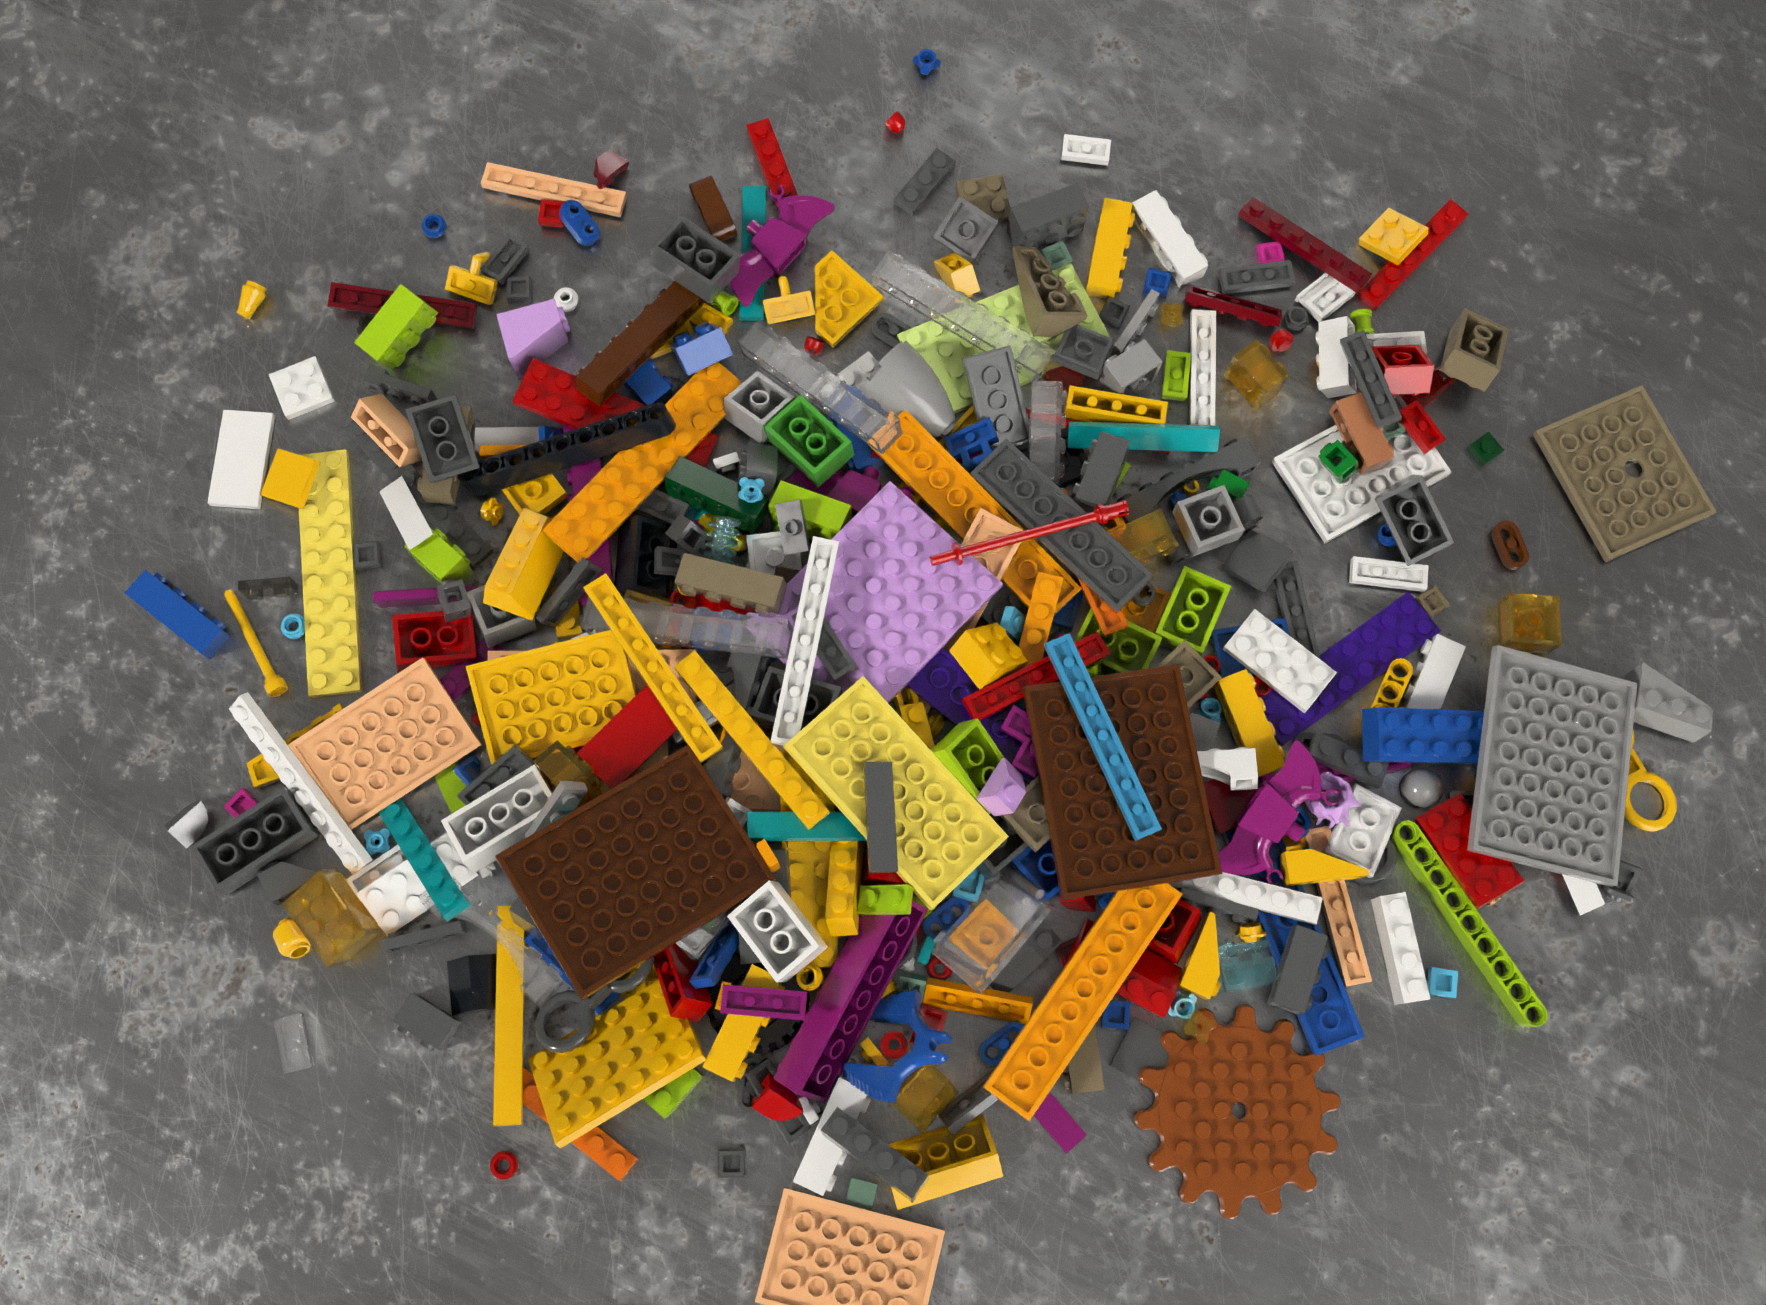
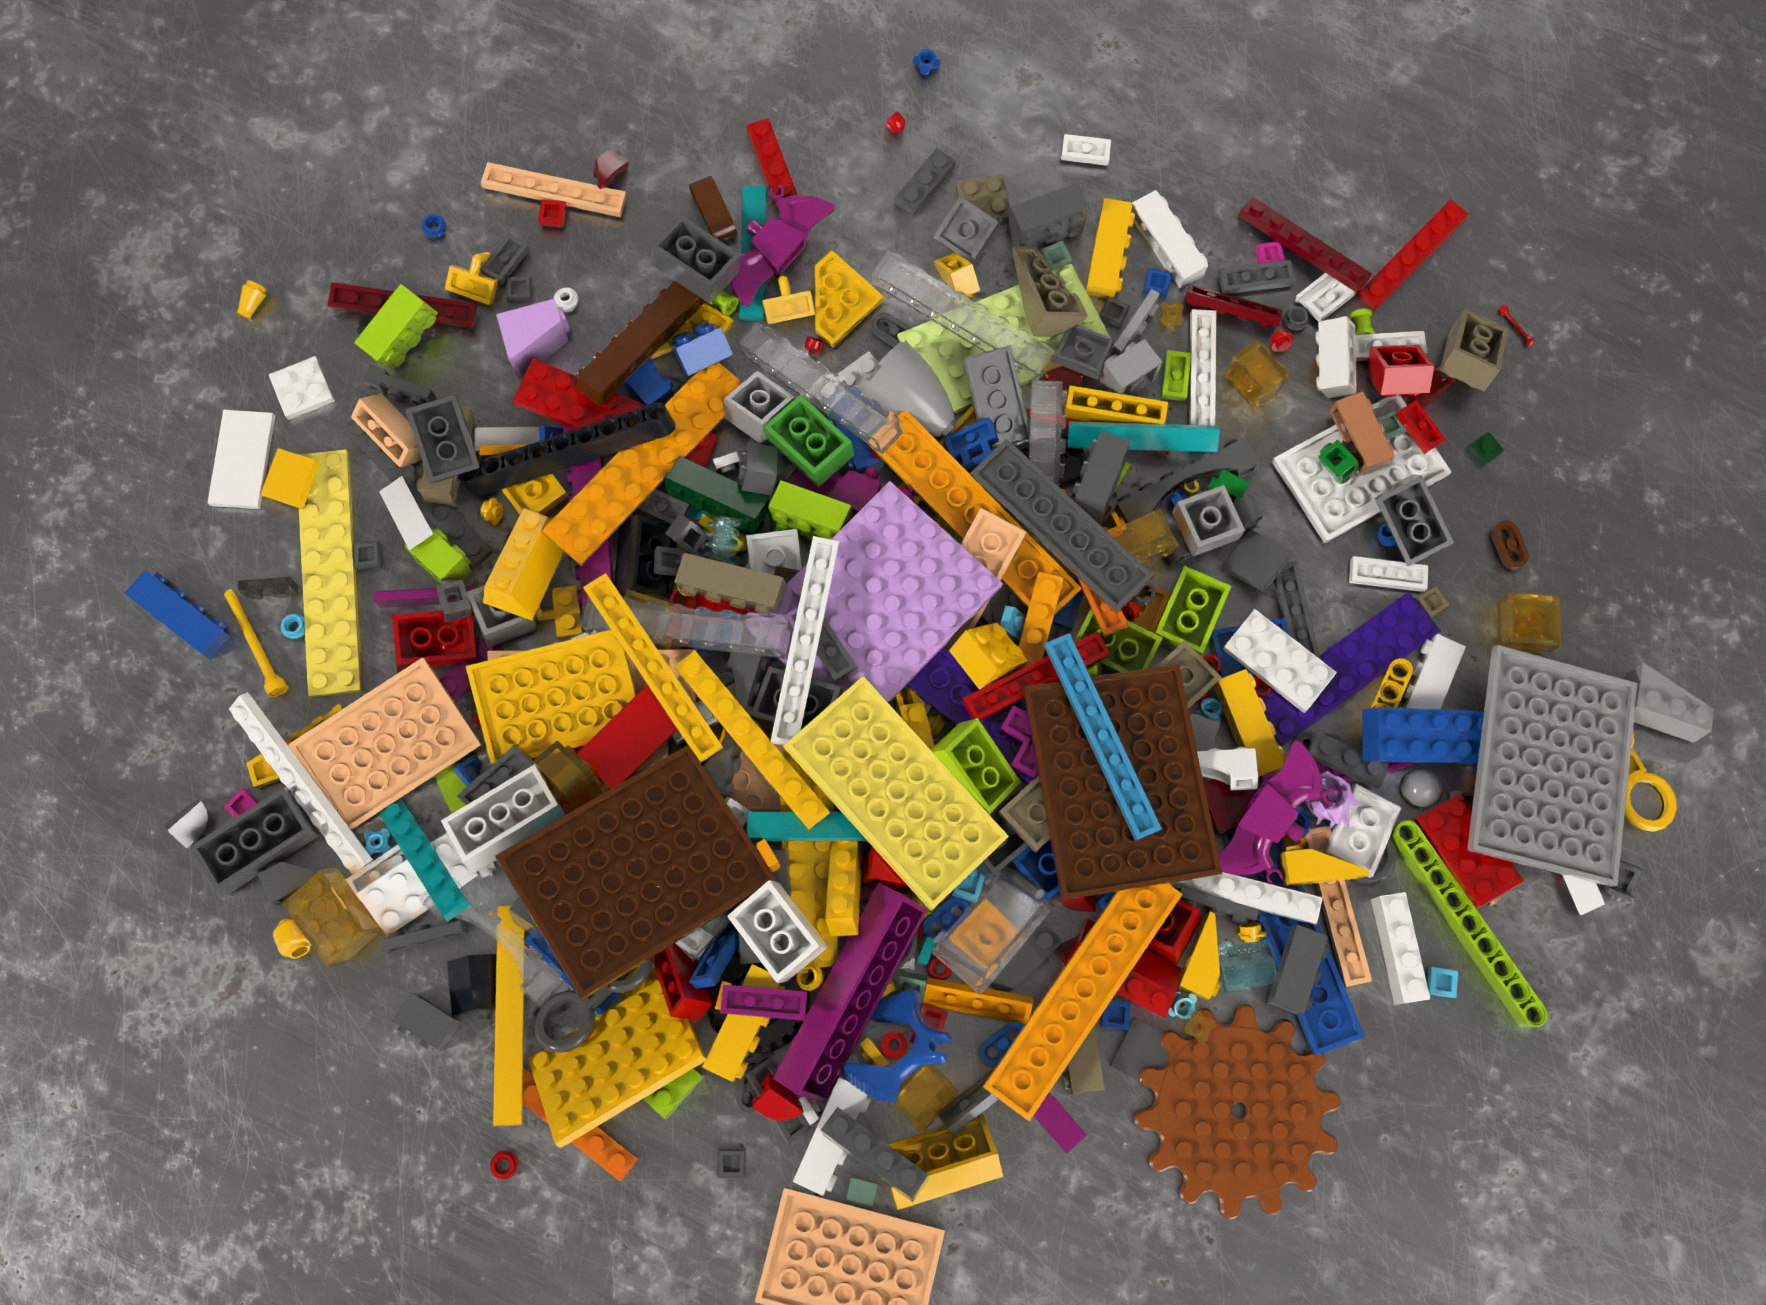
clear plate [274,1013,314,1074] -> none
light grey plate [525,780,588,838] -> none
dark grey plate [535,557,602,628] -> none
blue plate [559,200,600,246] -> none
medium azure plate [738,477,765,503] -> none
flat silver plate [775,500,811,555] -> none
lime plate [857,884,913,915] -> none
dark grey tile [863,762,898,873] -> none
red bar [929,500,1129,566] -> none
lavender slope [976,758,1026,816] -> none
dark grey plate [1340,330,1402,429] -> none
yellow plate [1359,208,1429,265] -> none
dark tan plate [1533,385,1717,563] -> none
none -> red hinge [1121,600,1141,622]
none -> red hinge [1498,305,1534,346]

